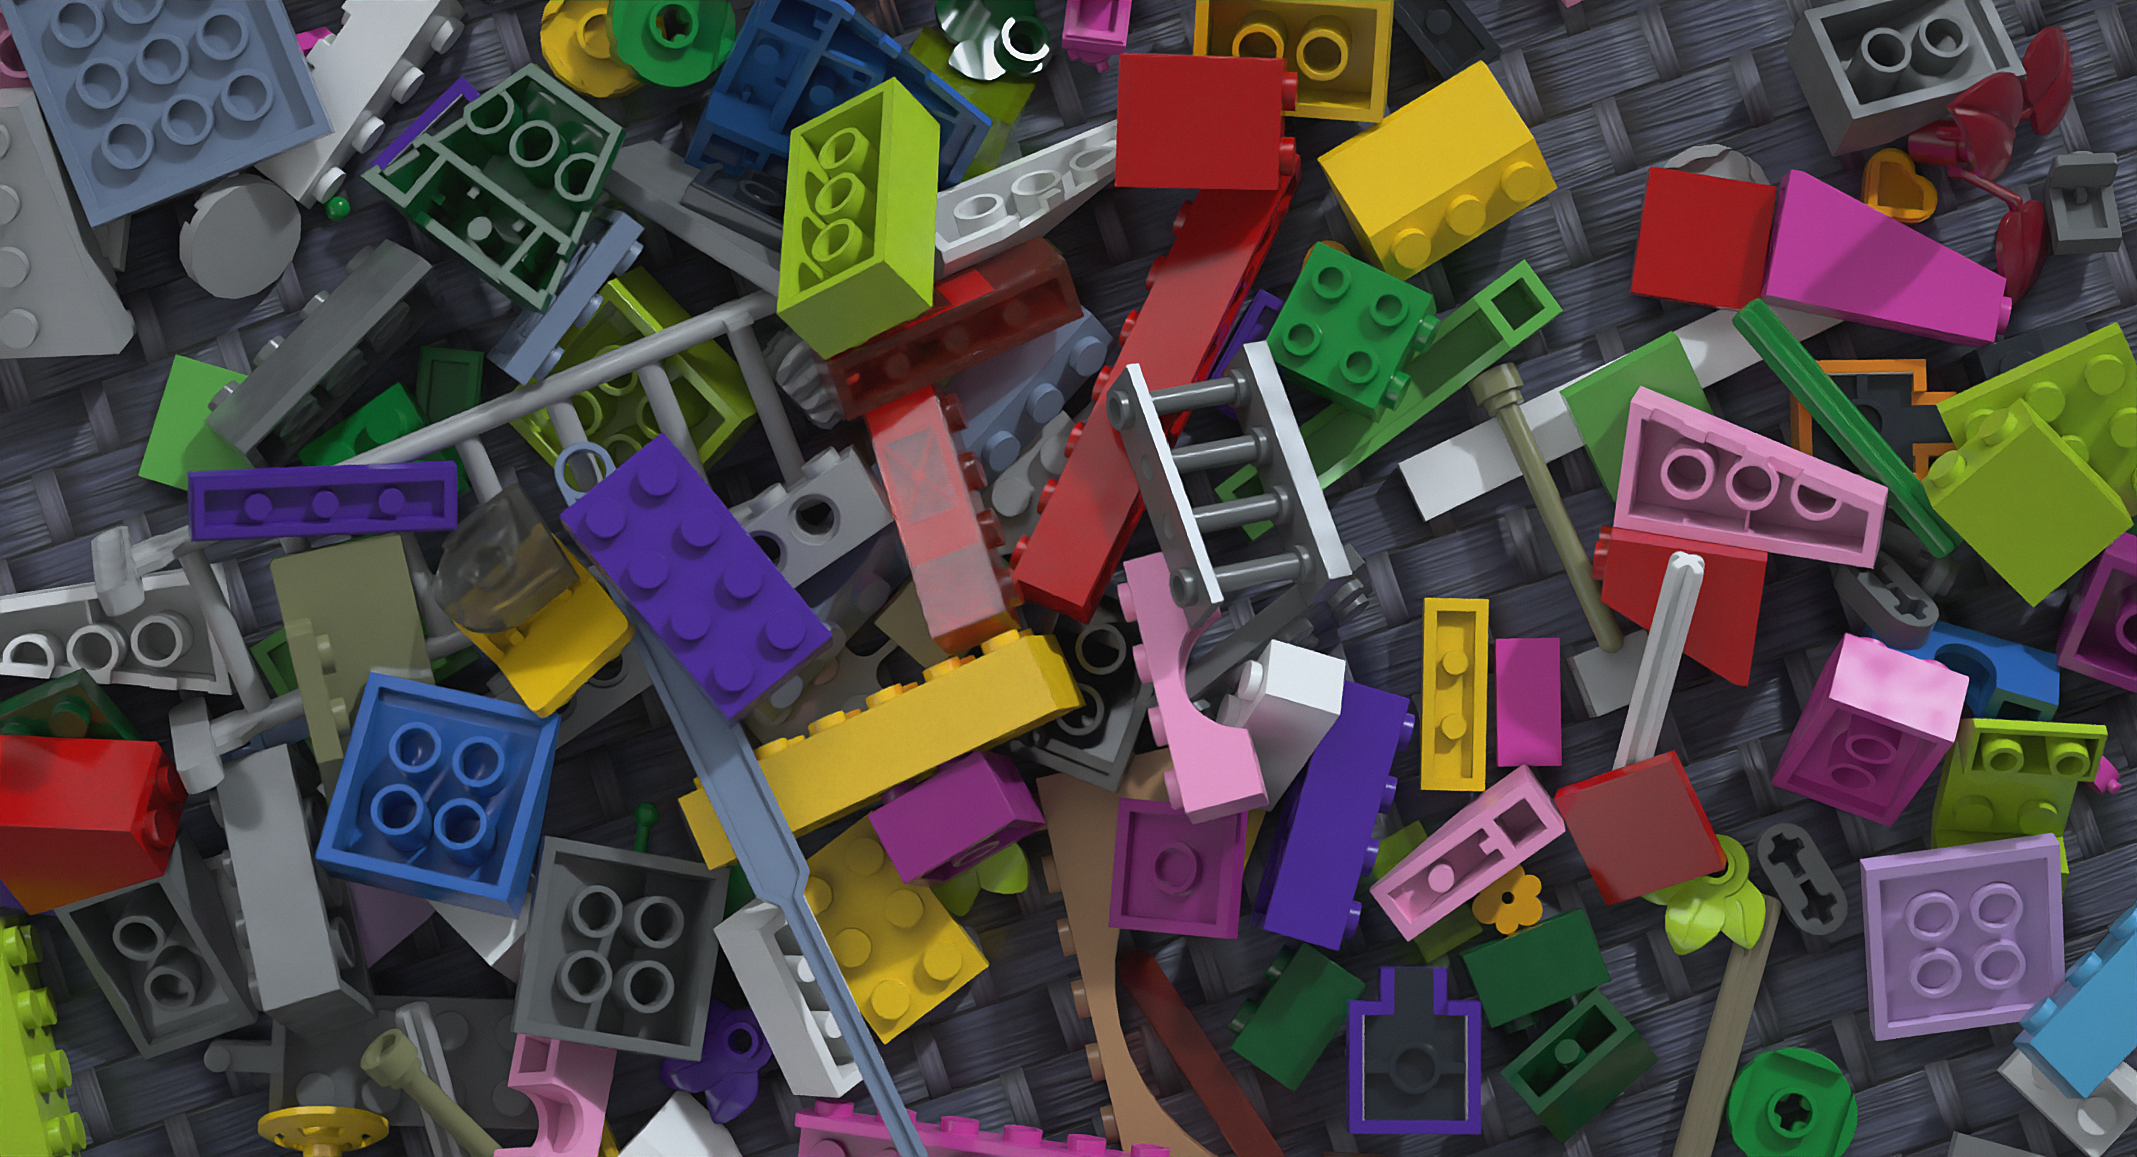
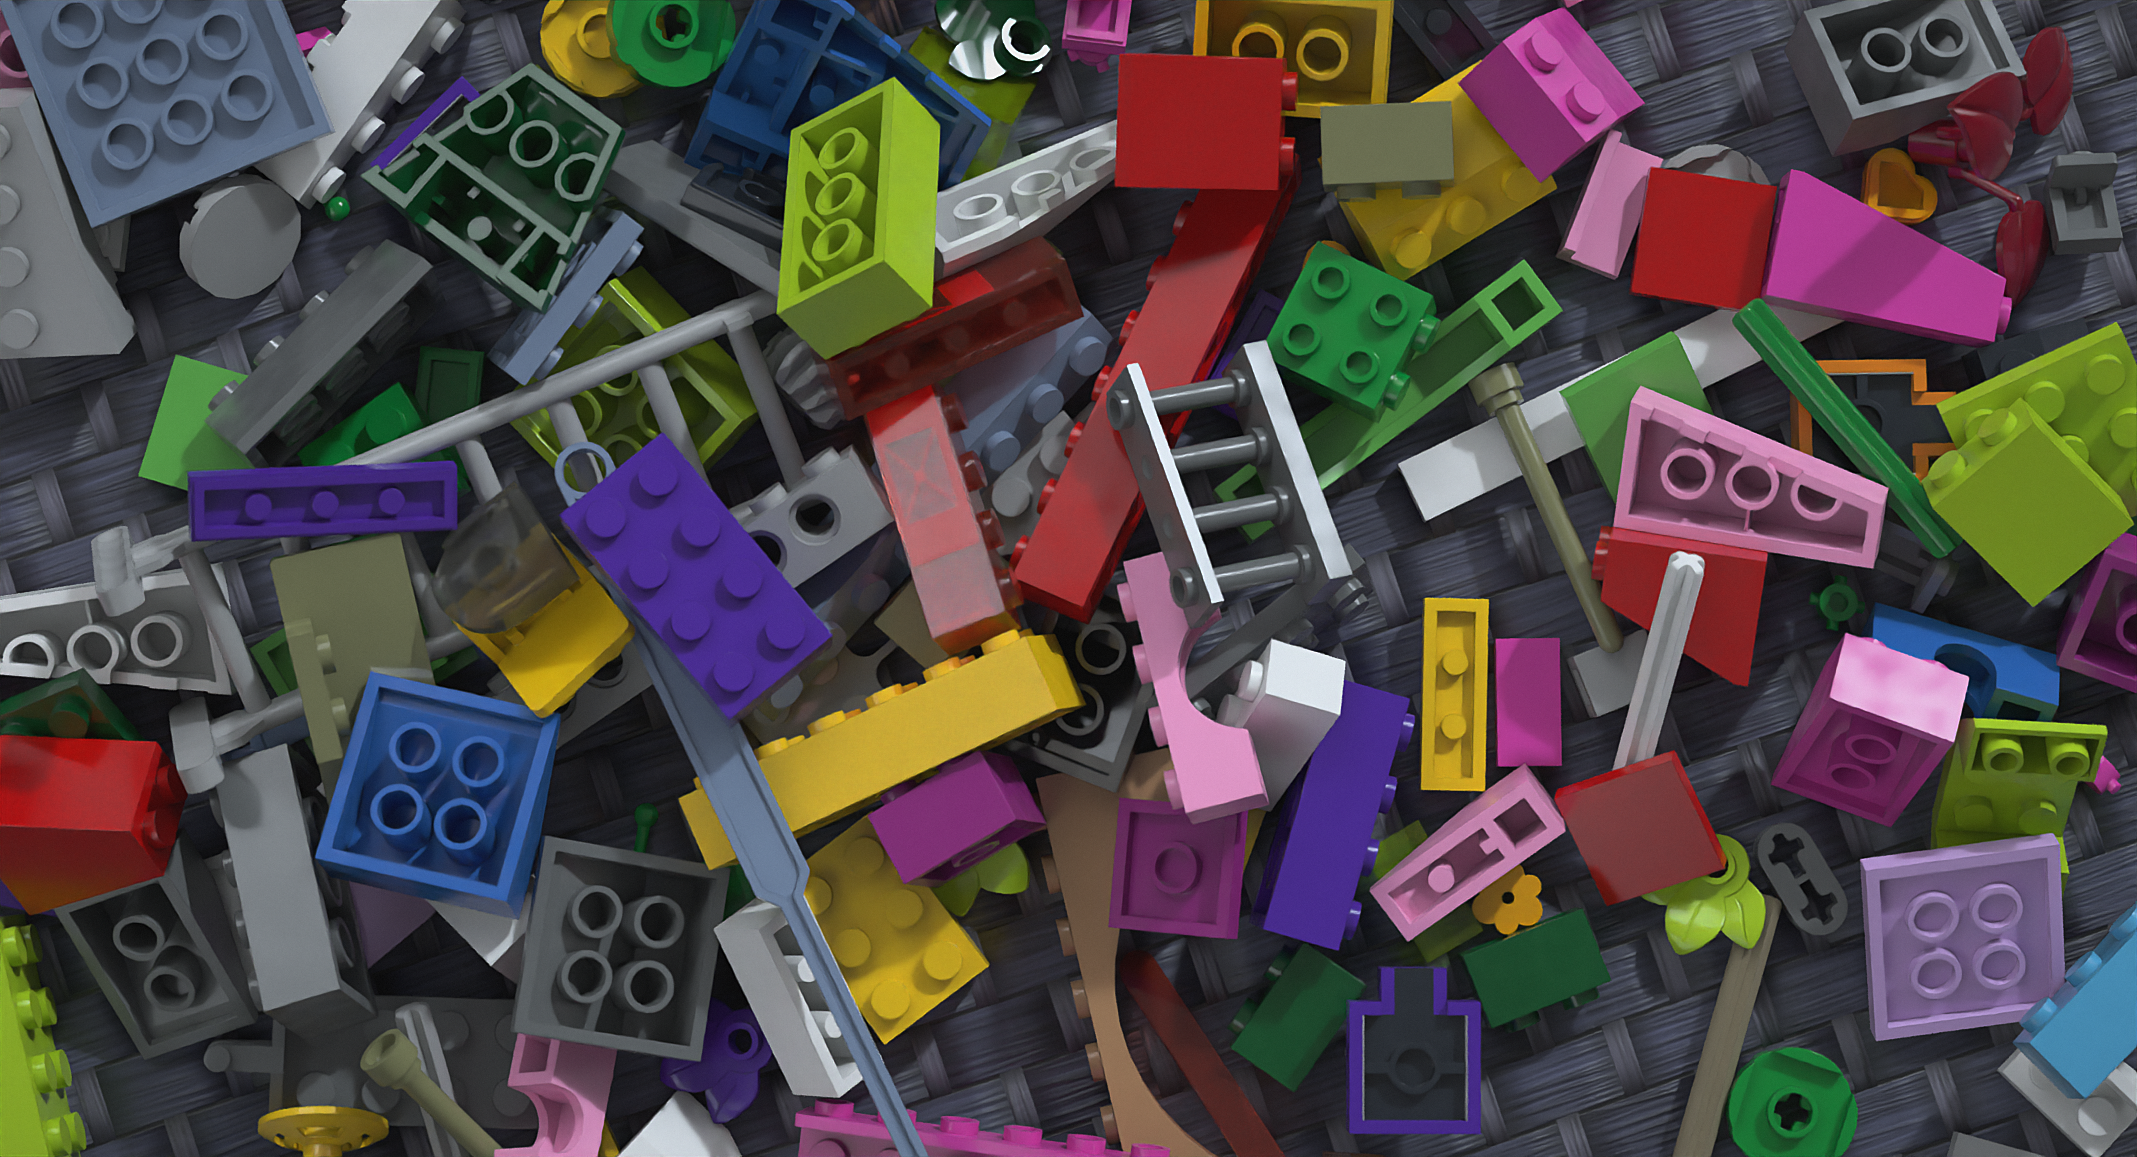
dark green brick [1500,988,1659,1144] -> none
dark grey beam [1833,550,1939,650] -> none
none -> olive brick [1320,101,1454,202]
none -> dark pink slope [1458,6,1645,183]
none -> bright pink panel [1556,128,1663,280]
none -> green piece [1808,575,1865,631]

